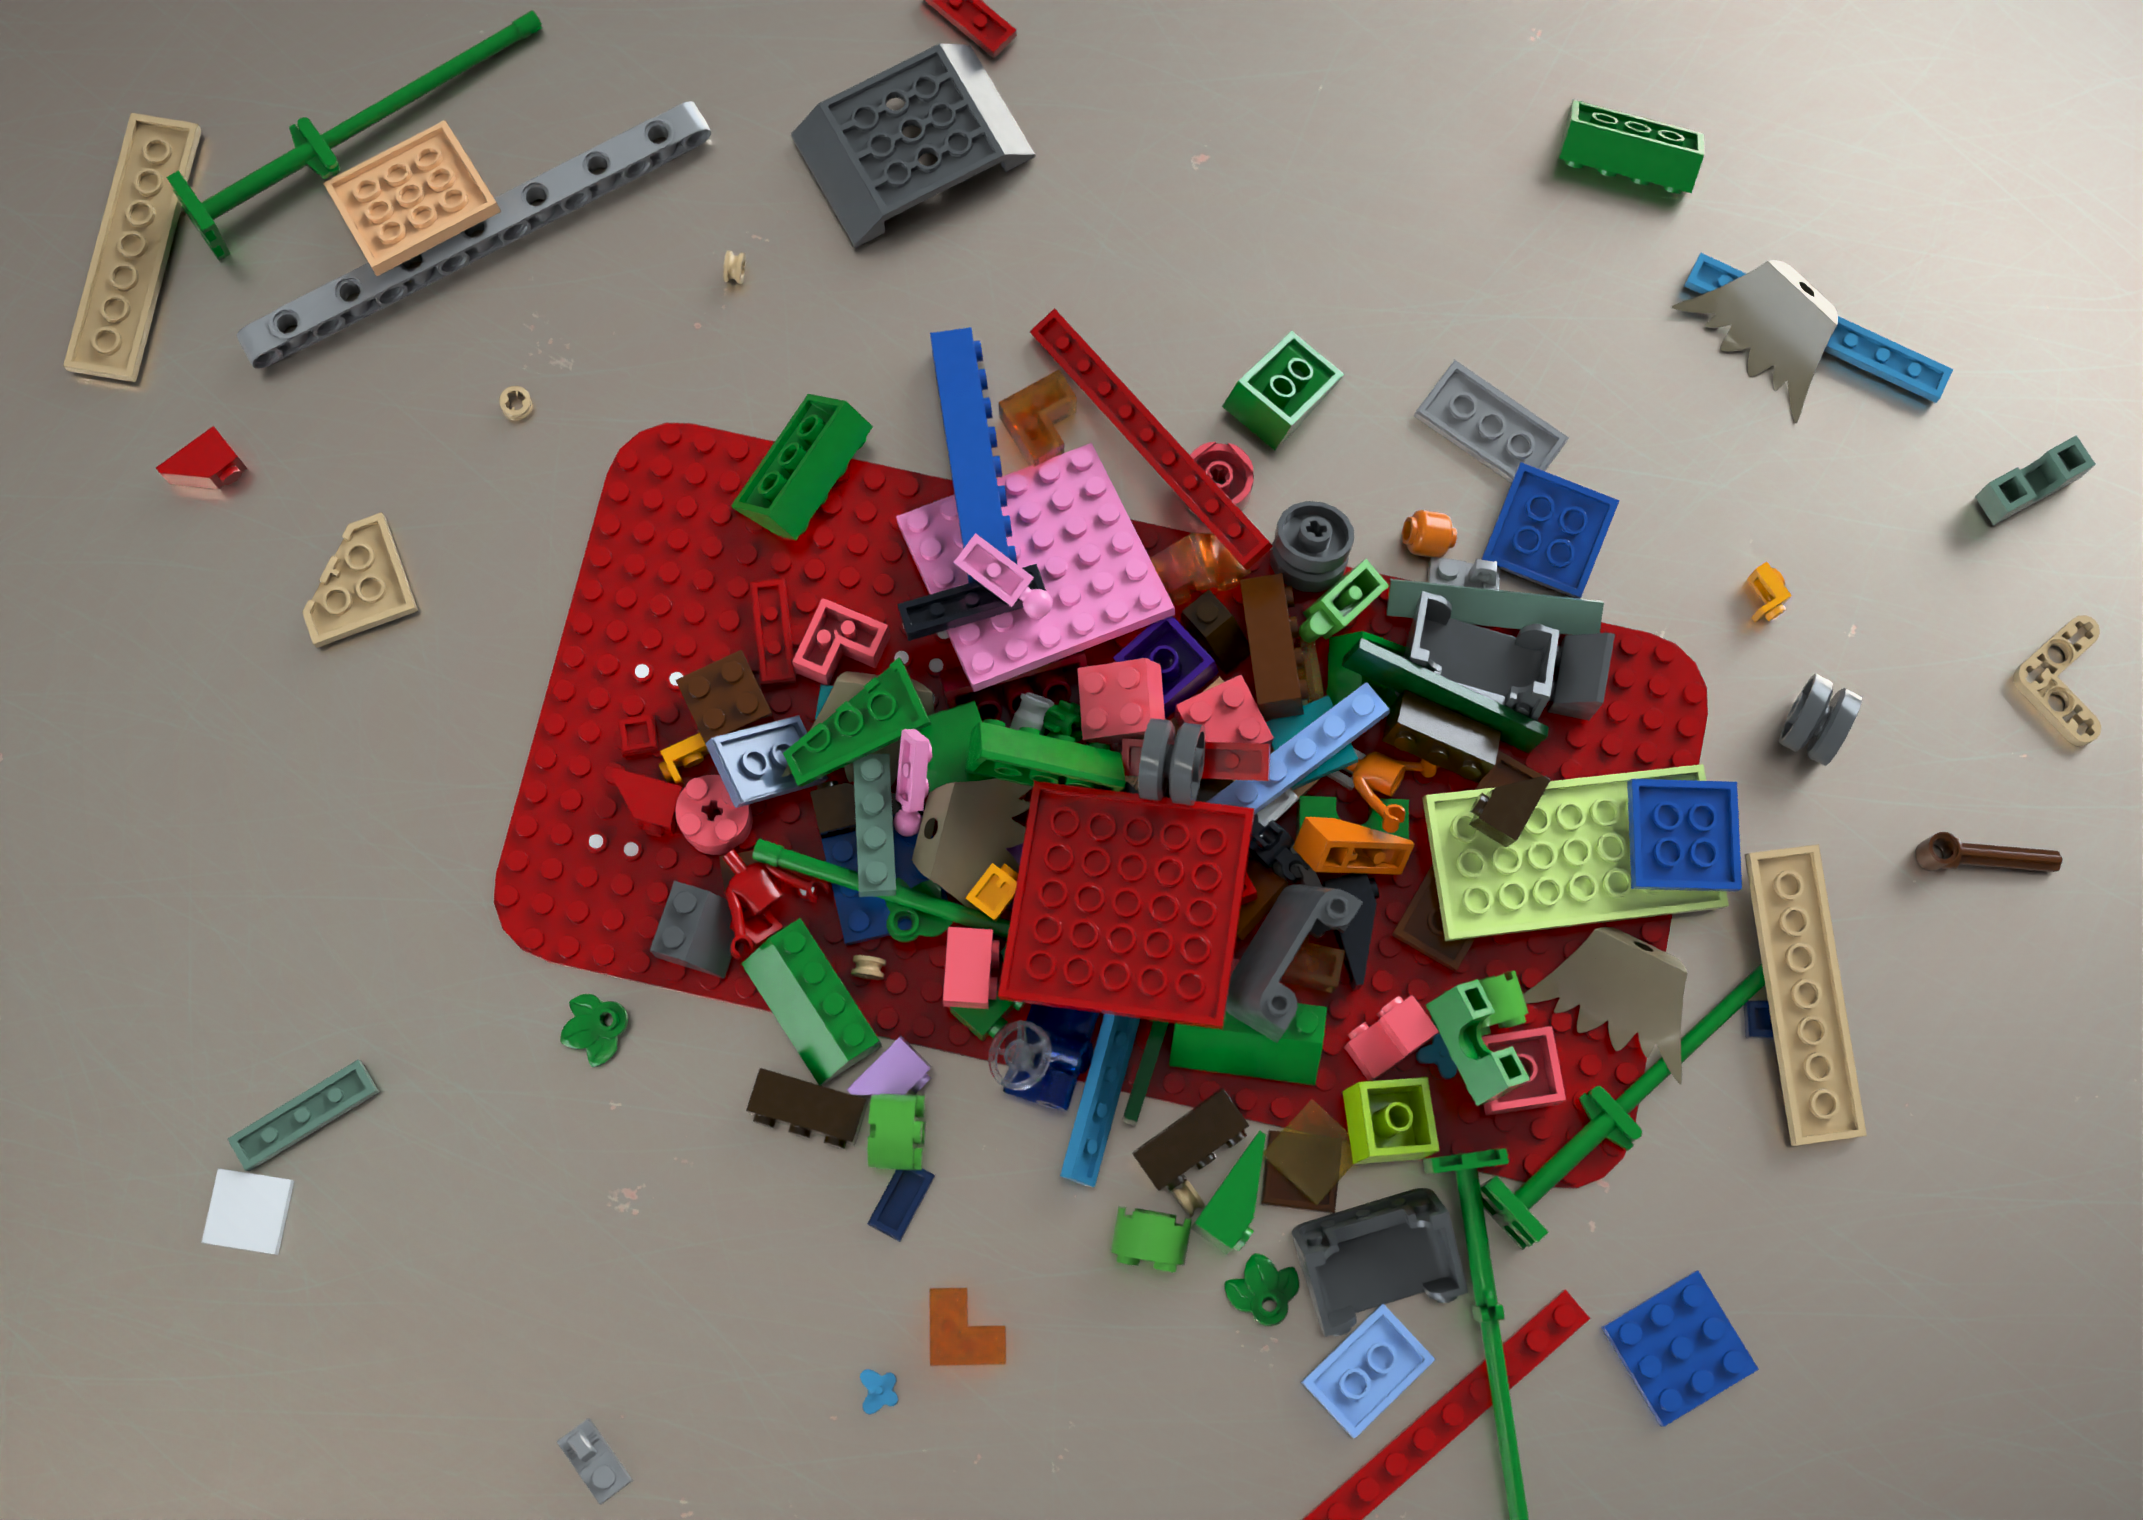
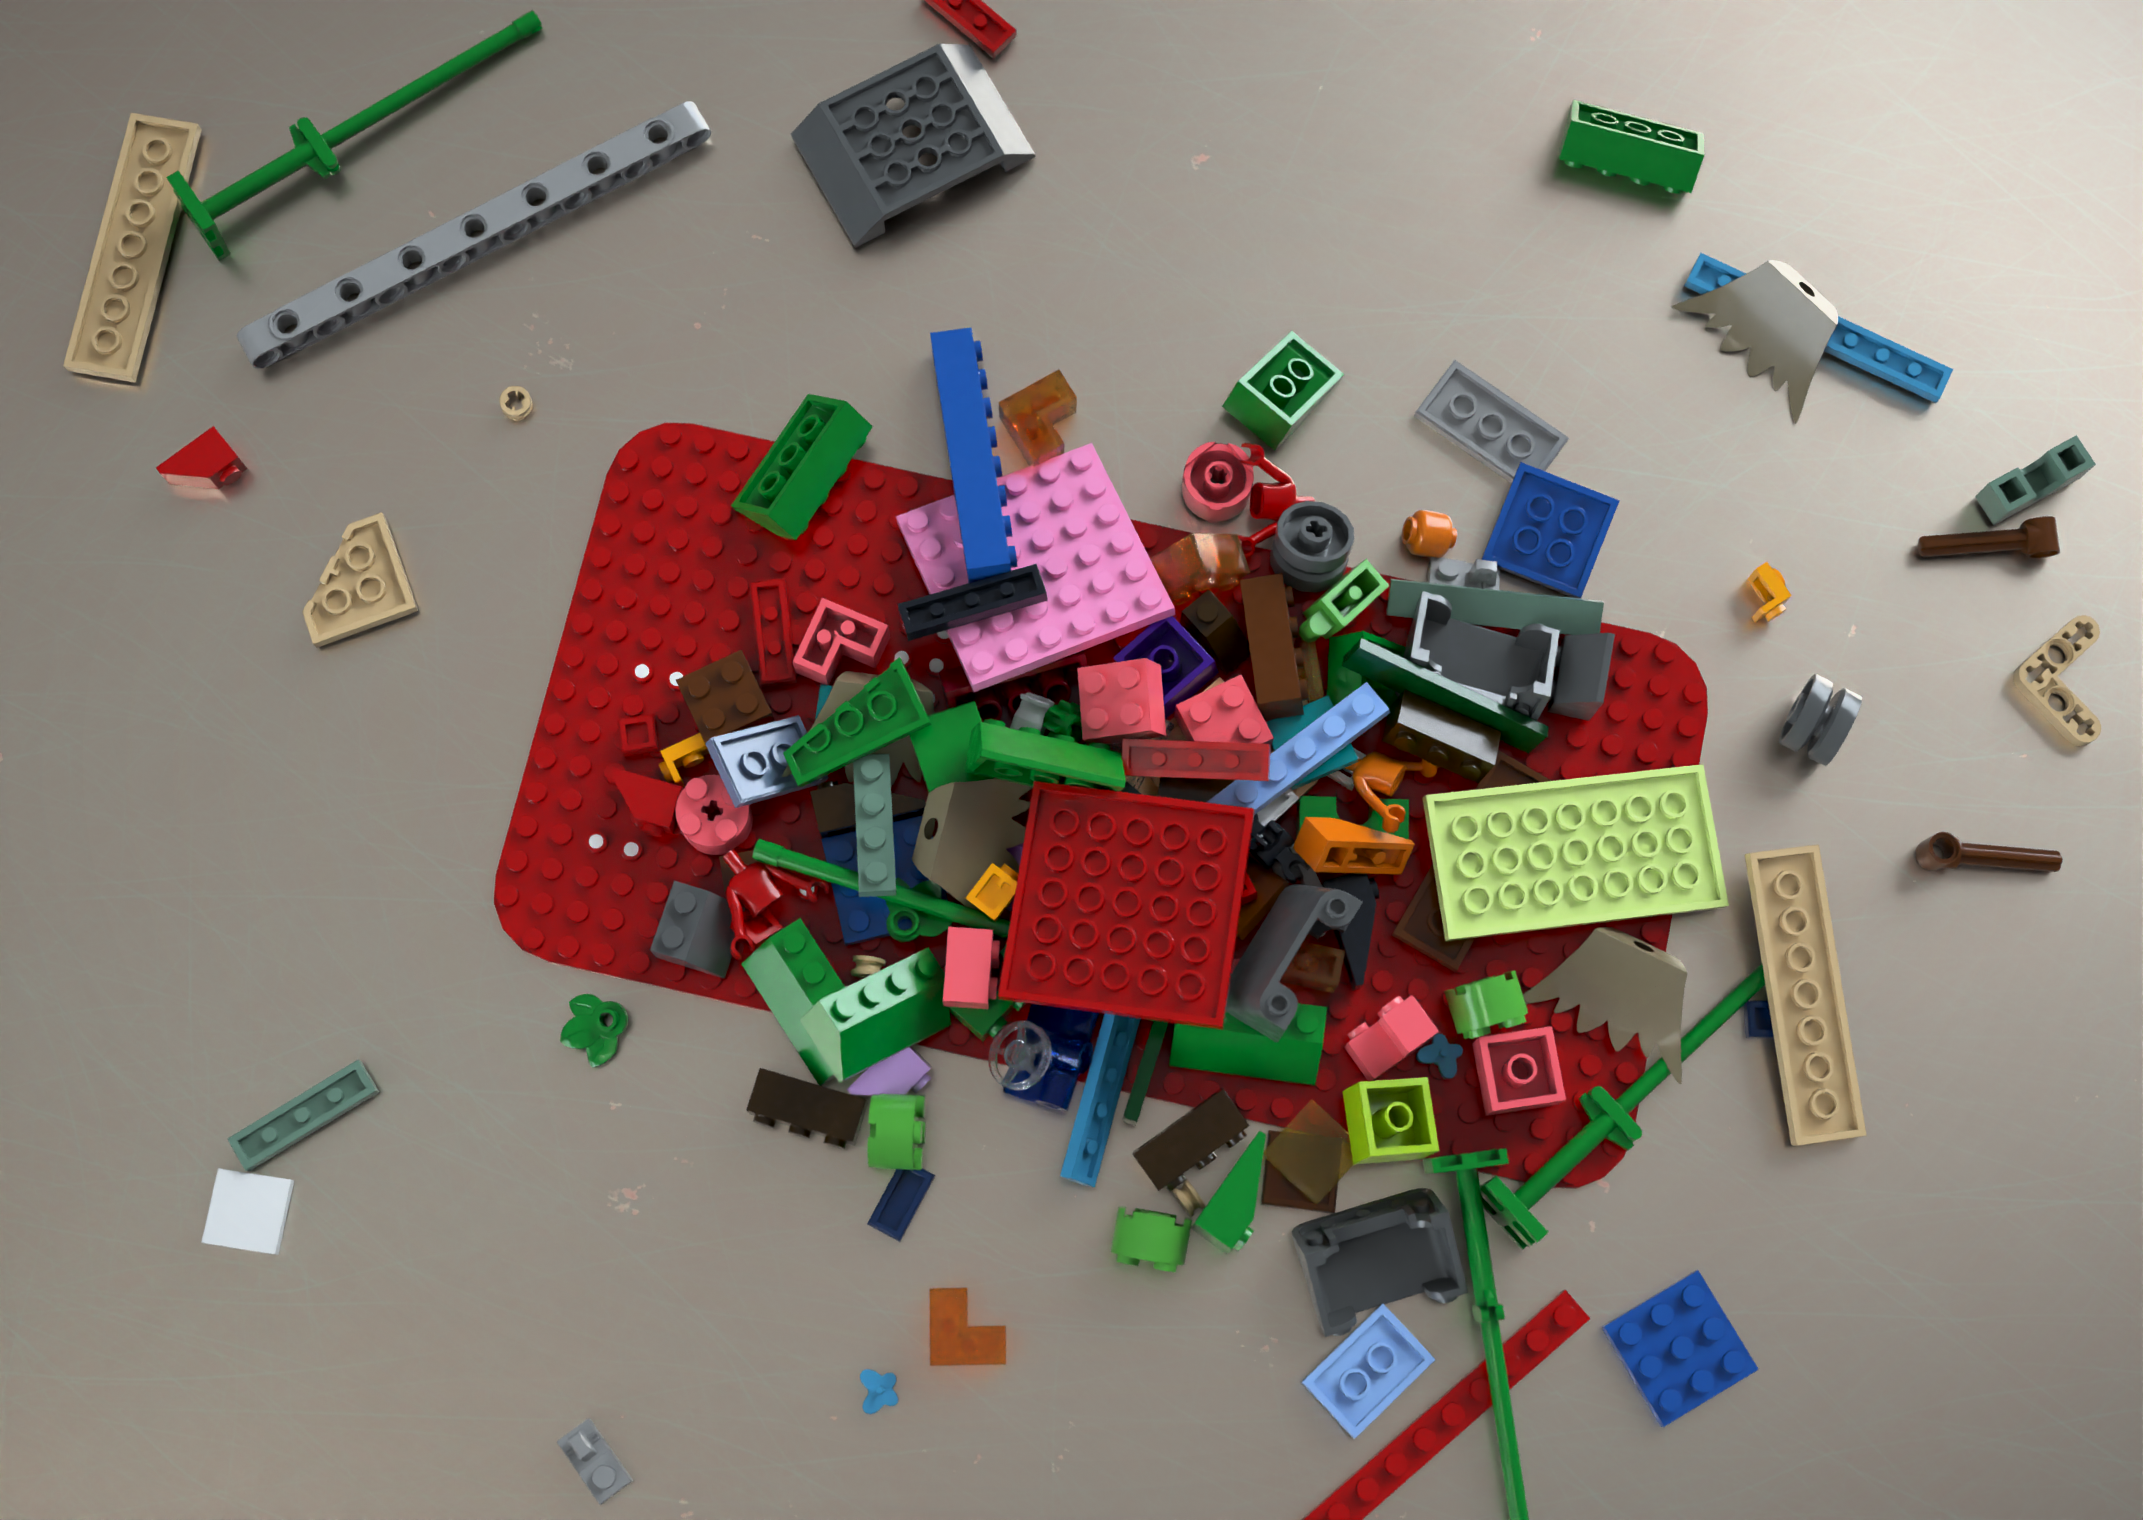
light nougat plate [323,120,501,276] -> none
tan bush [723,251,746,284] -> none
bright pink plate [893,729,932,837] -> none
bright pink plate [953,533,1052,618] -> none
red plate [1029,308,1273,570] -> none
dark grey wheel [1138,718,1205,805] -> none
green plate [1224,1253,1300,1326] -> none
green arch [1426,979,1530,1106] -> none
dark brown slope [1469,776,1551,847] -> none
blue plate [1627,779,1742,892] -> none
none -> green slope [800,948,951,1083]
none -> red piece [1231,443,1315,558]
none -> reddish brown axle [1918,516,2060,558]

